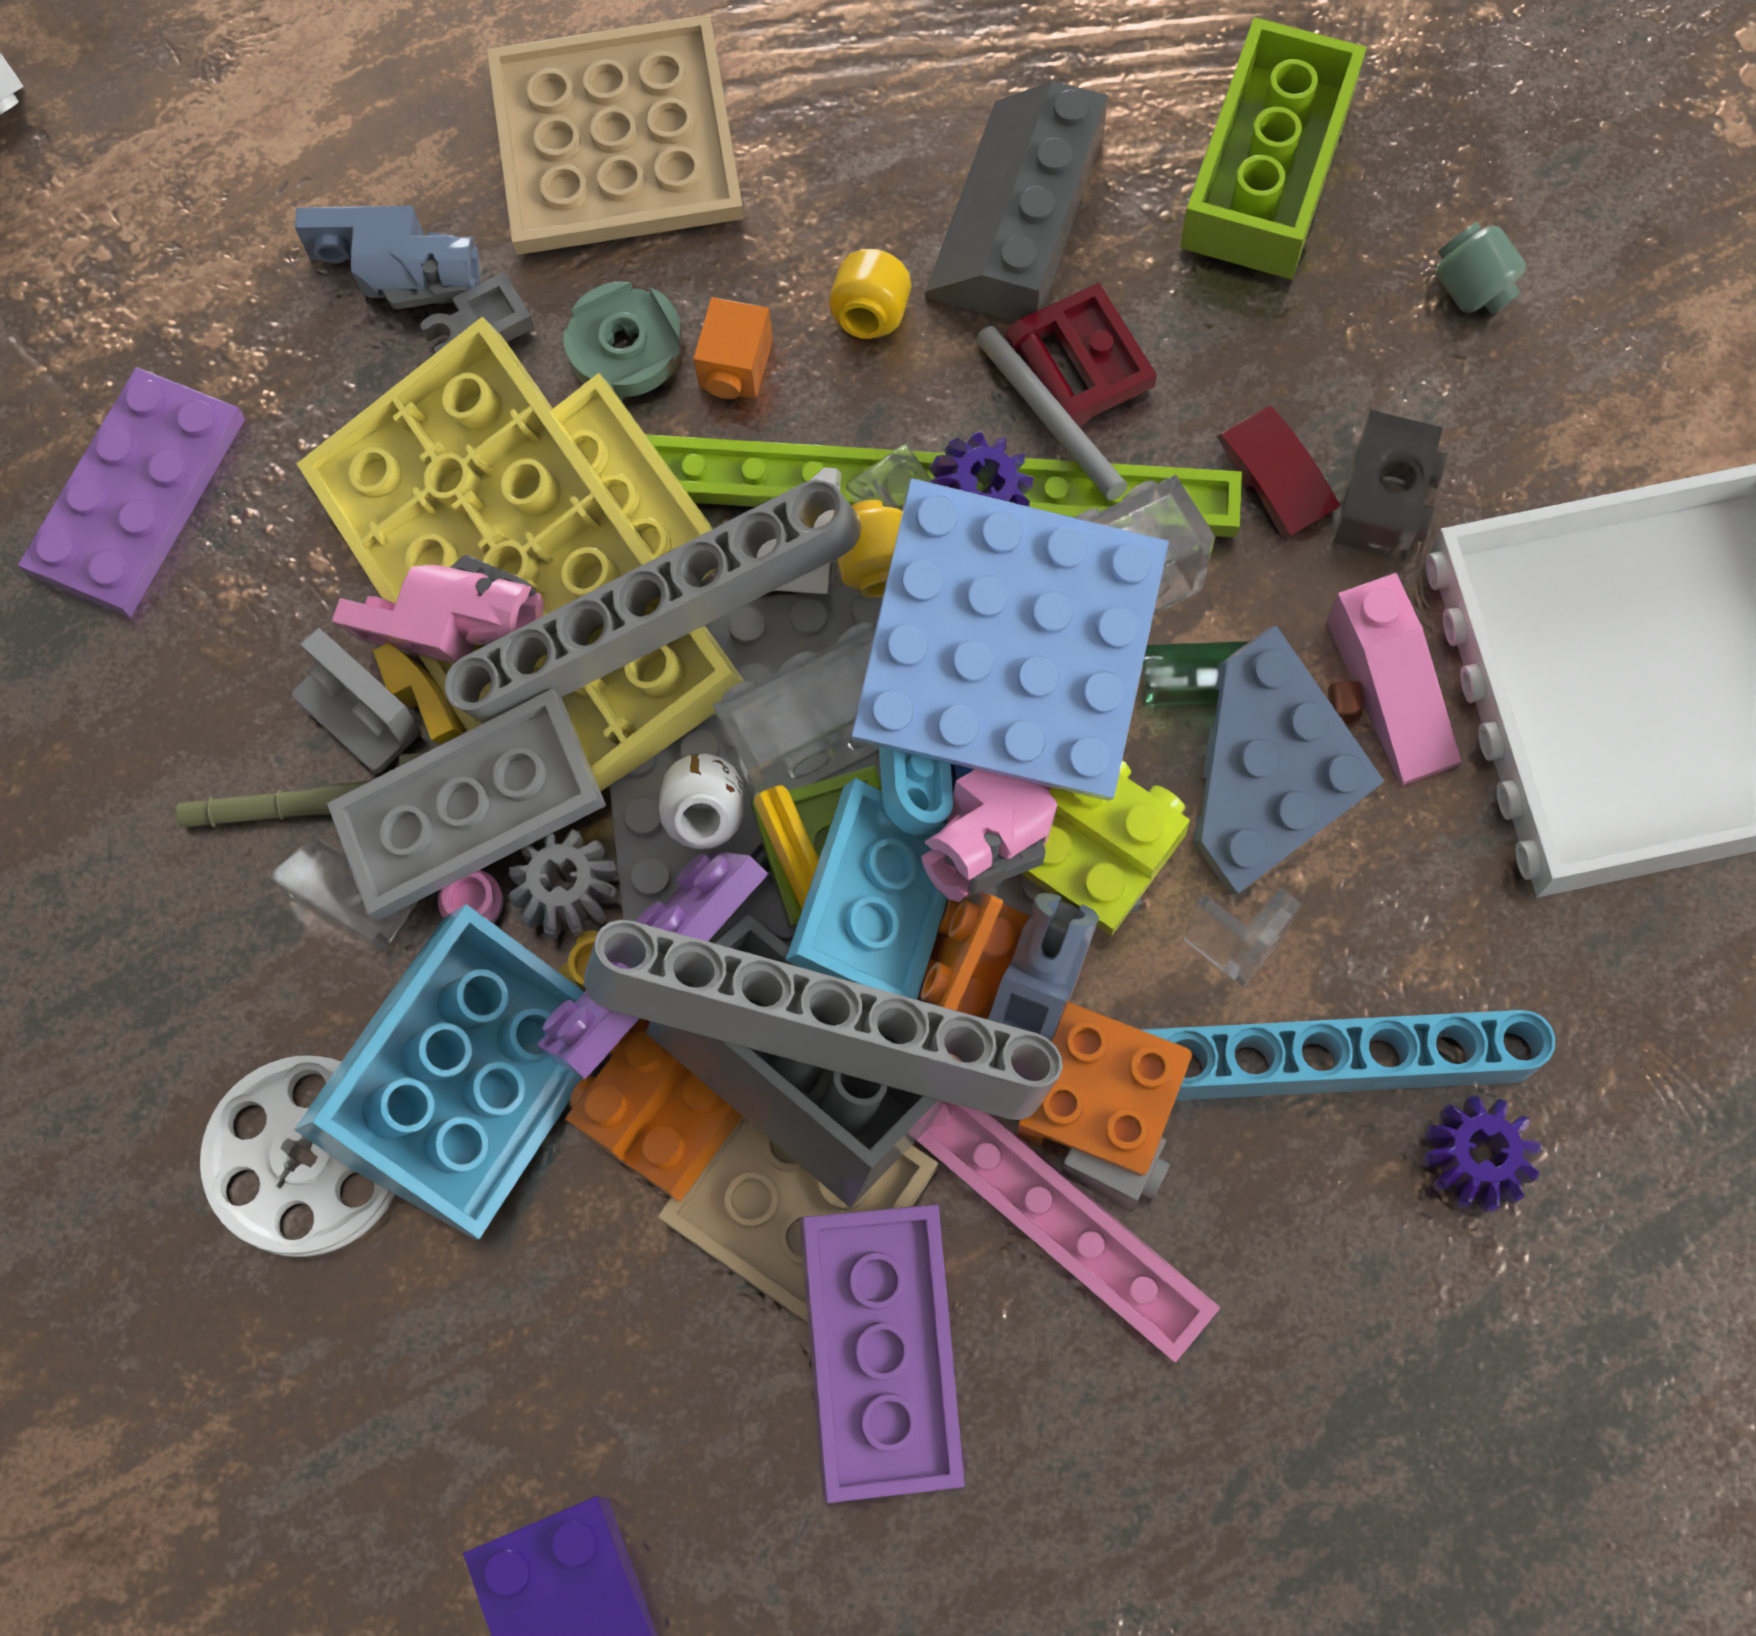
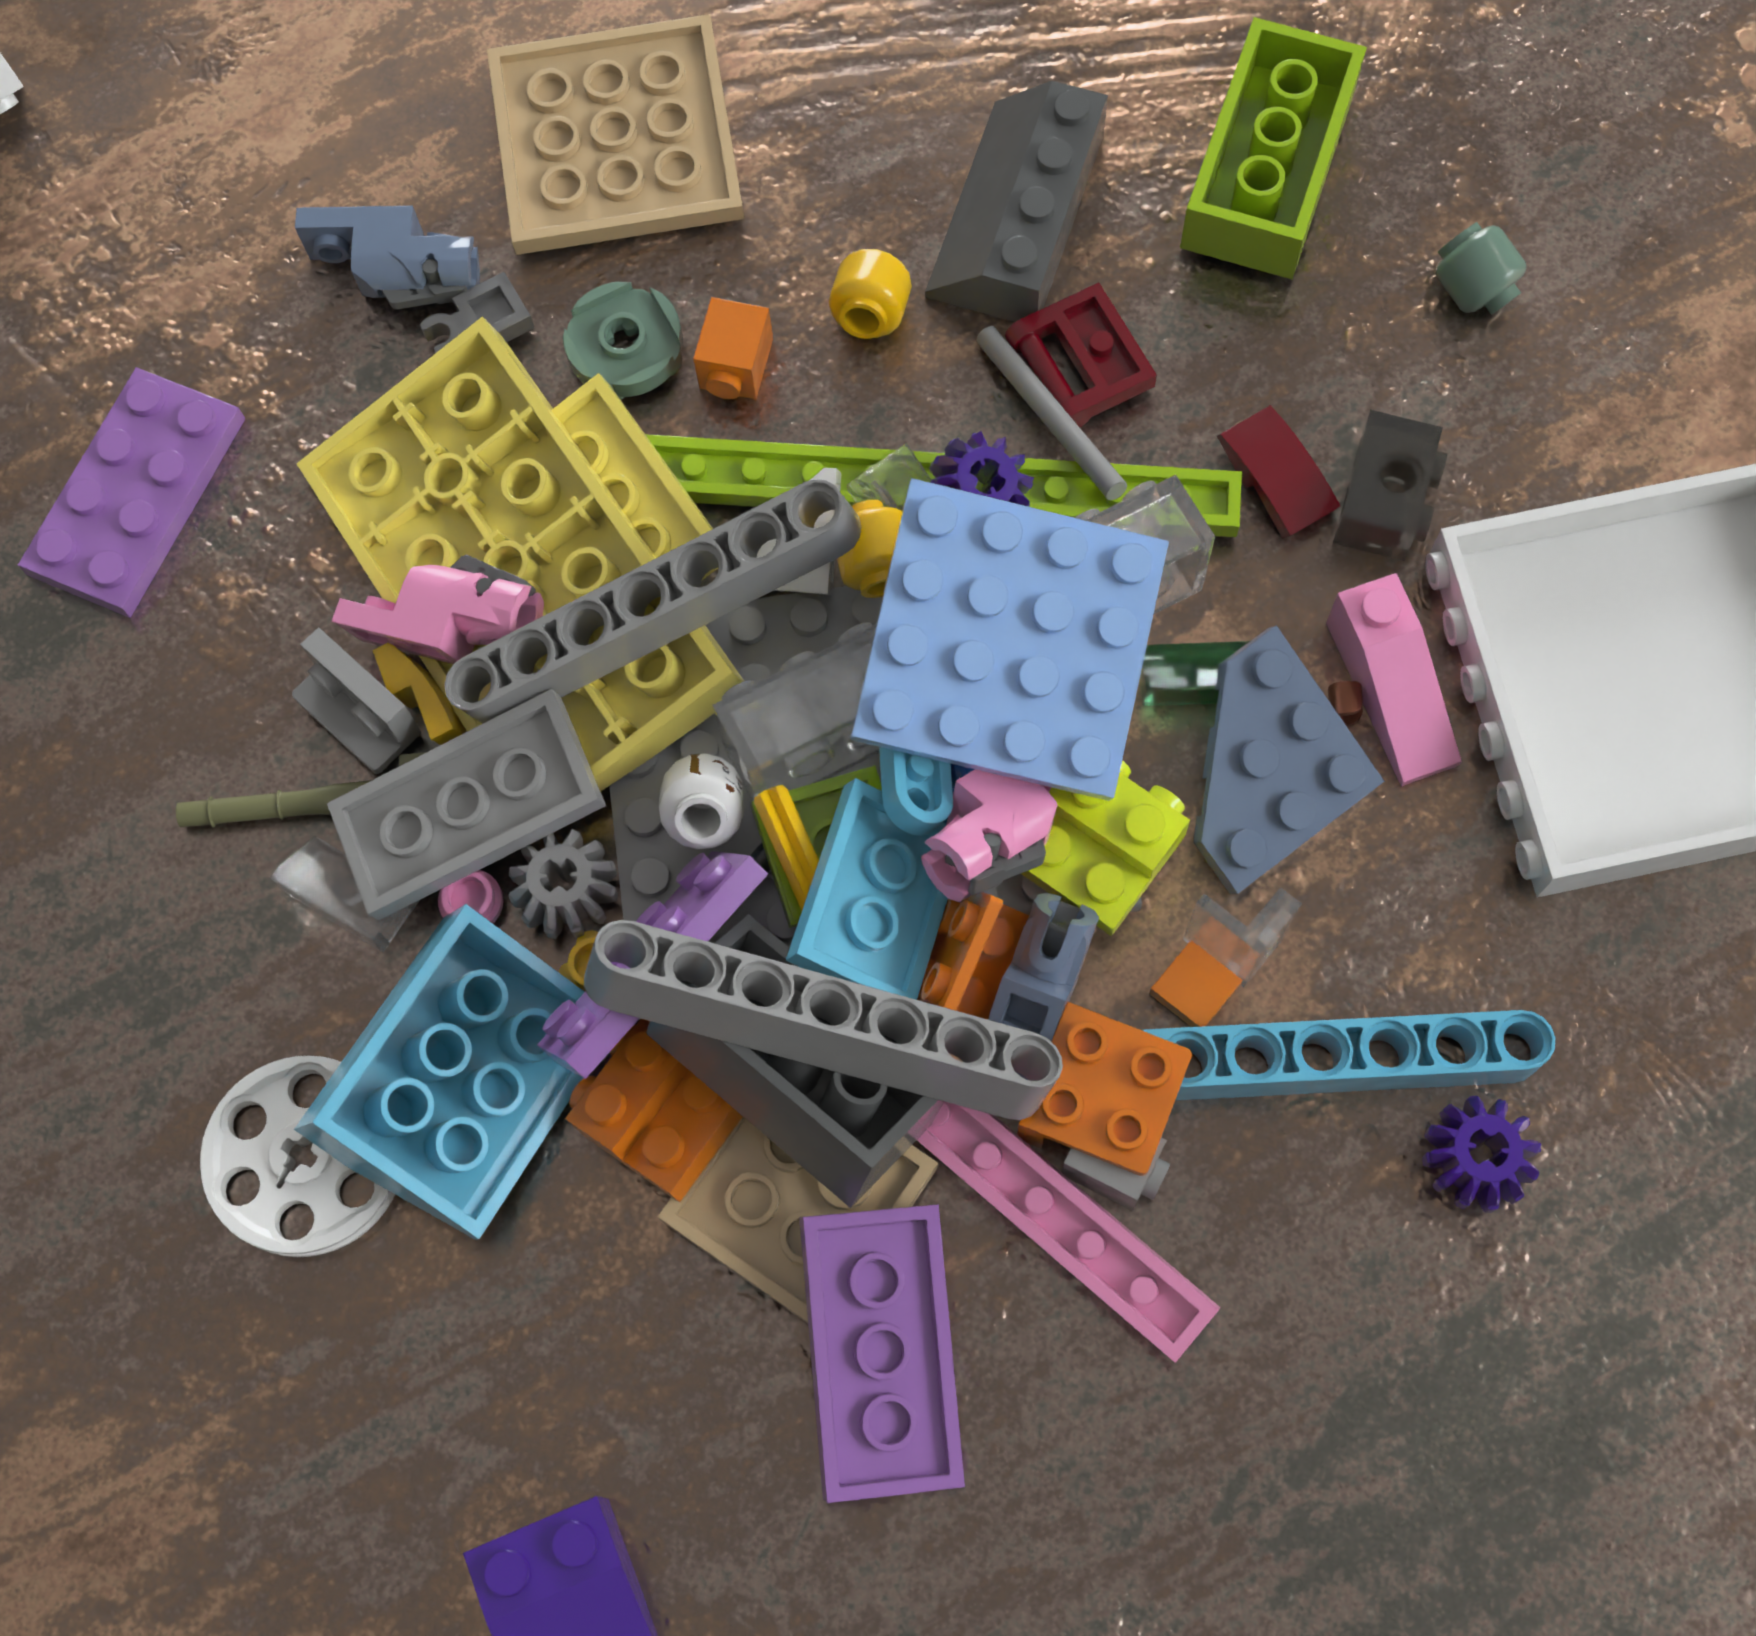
none -> orange tile [1149,940,1243,1027]

